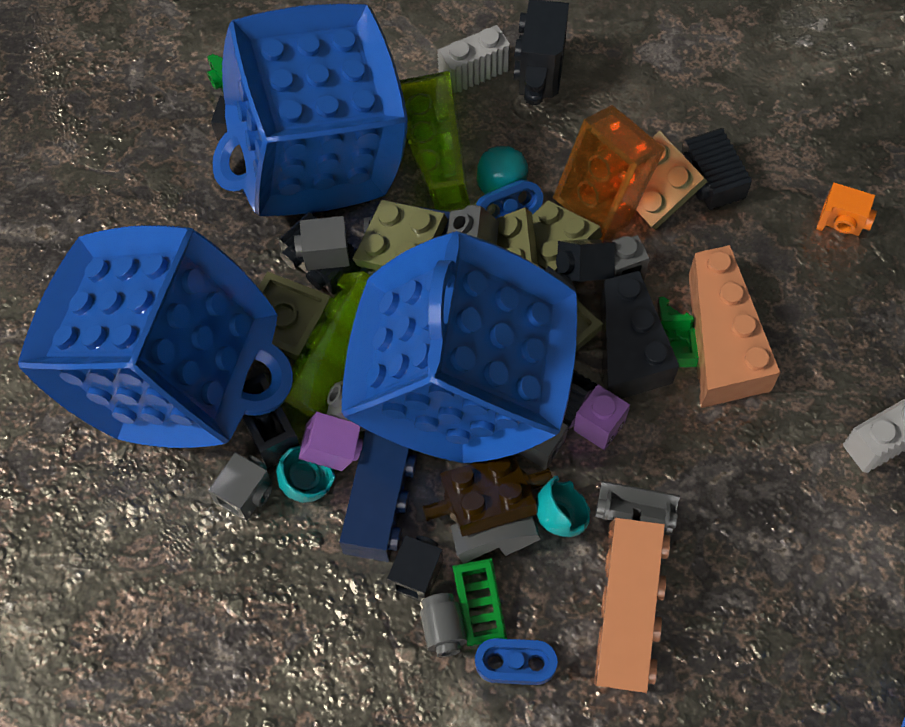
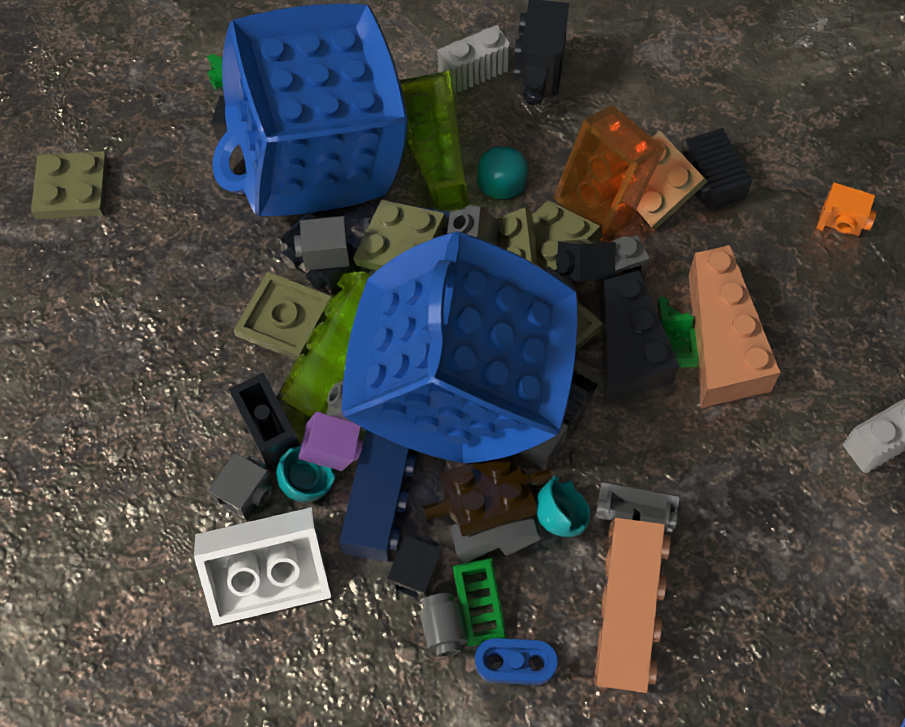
blue piece [18,225,293,448] -> none
blue plate [476,180,543,218] -> none
medium lavender brick [573,384,630,451] -> none
none -> olive plate [31,151,108,219]
none -> white slope [194,507,331,626]

